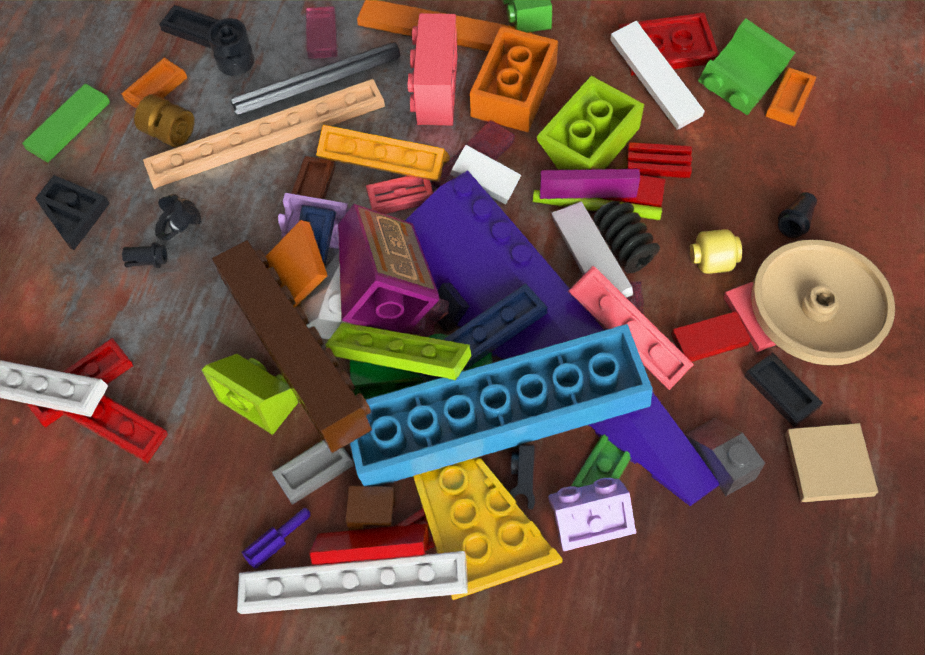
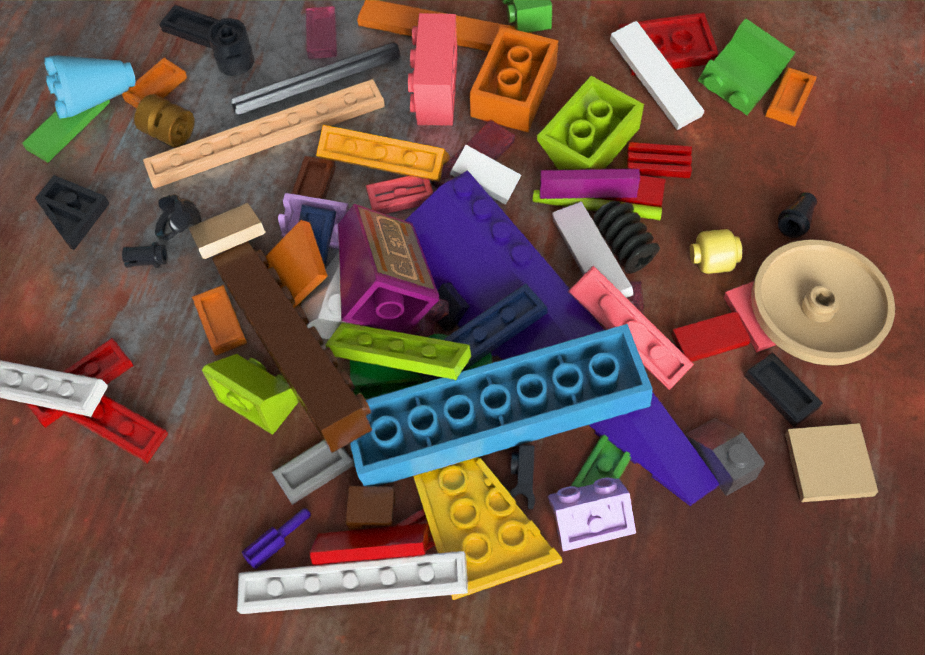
none -> medium azure cone [44,55,136,119]
none -> tan tile [189,203,265,259]
none -> orange tile [192,285,247,356]

